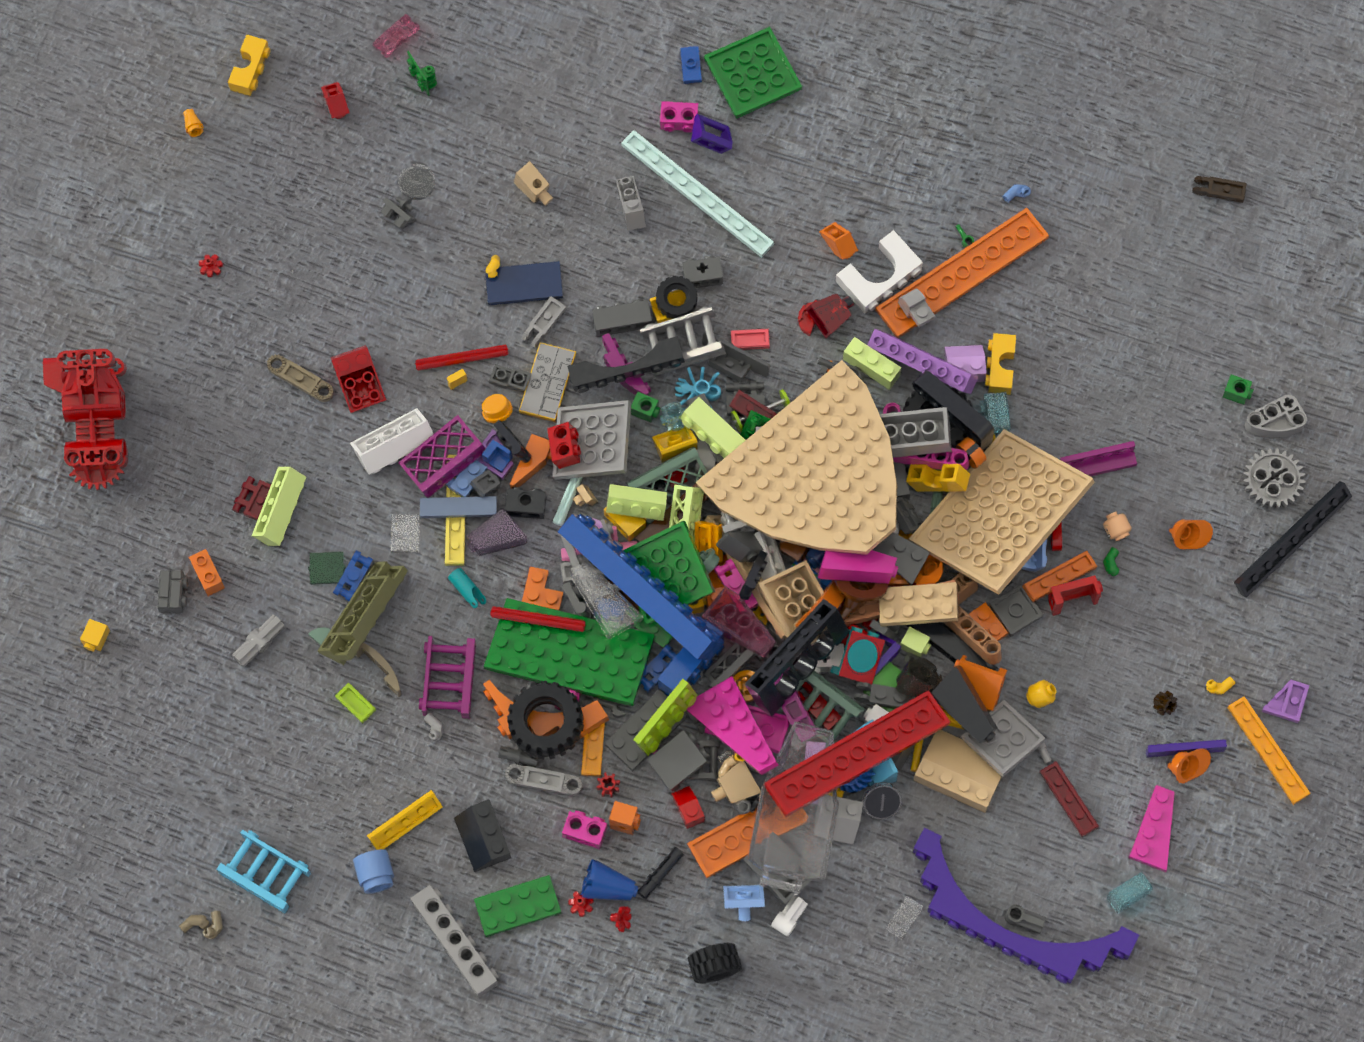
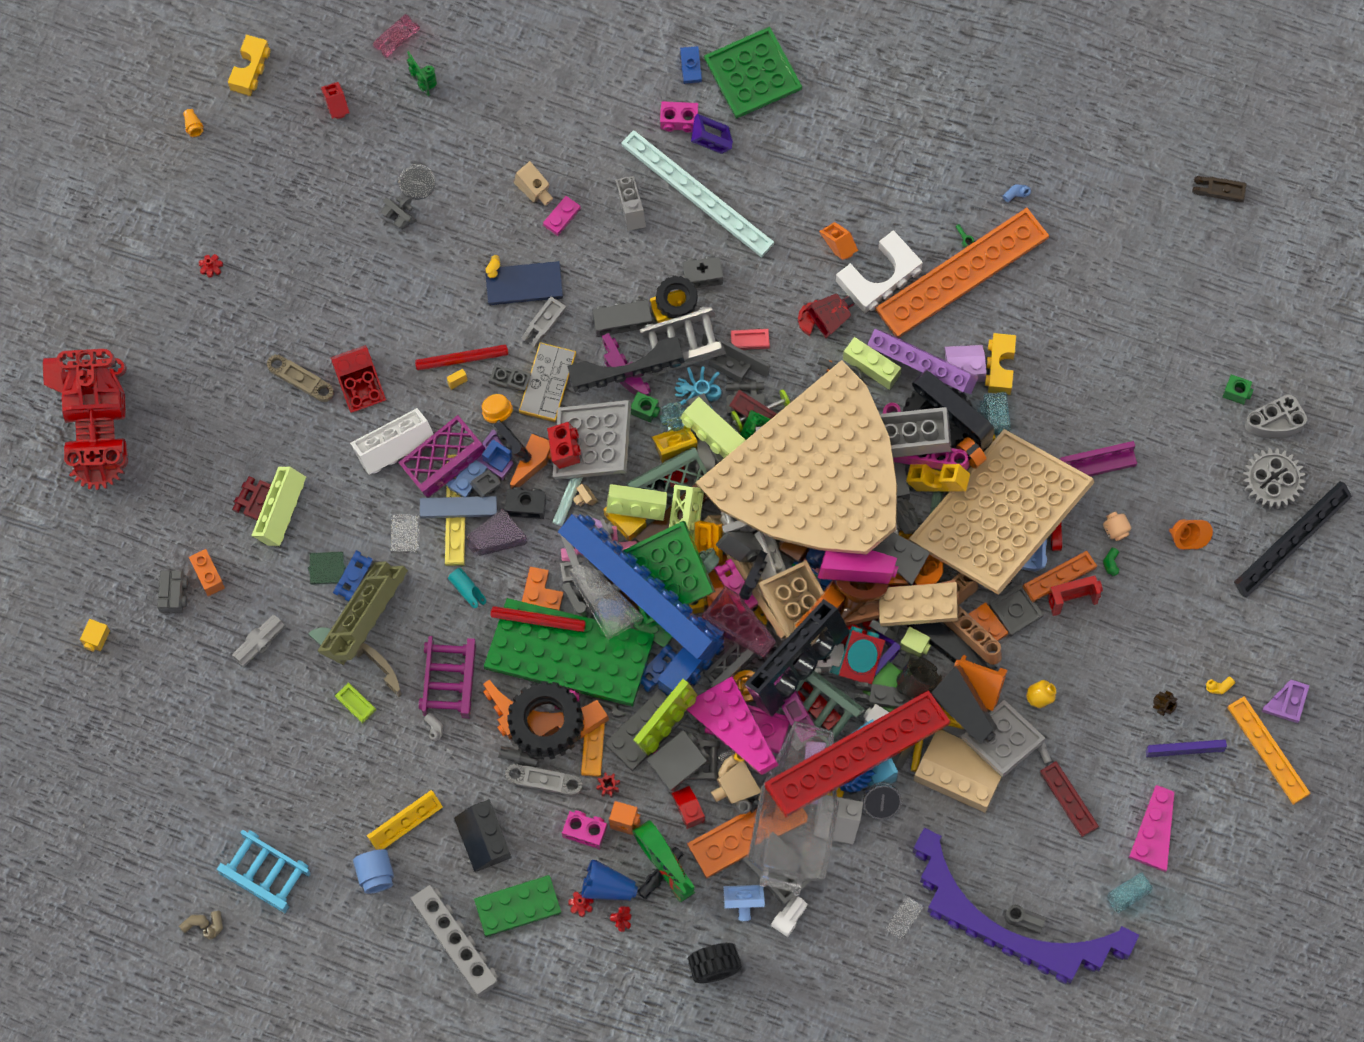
light grey brick [898,288,935,327] -> none
orange piece [1167,748,1211,784] -> none
none -> dark pink plate [543,196,581,236]
none -> green animal [632,820,695,903]

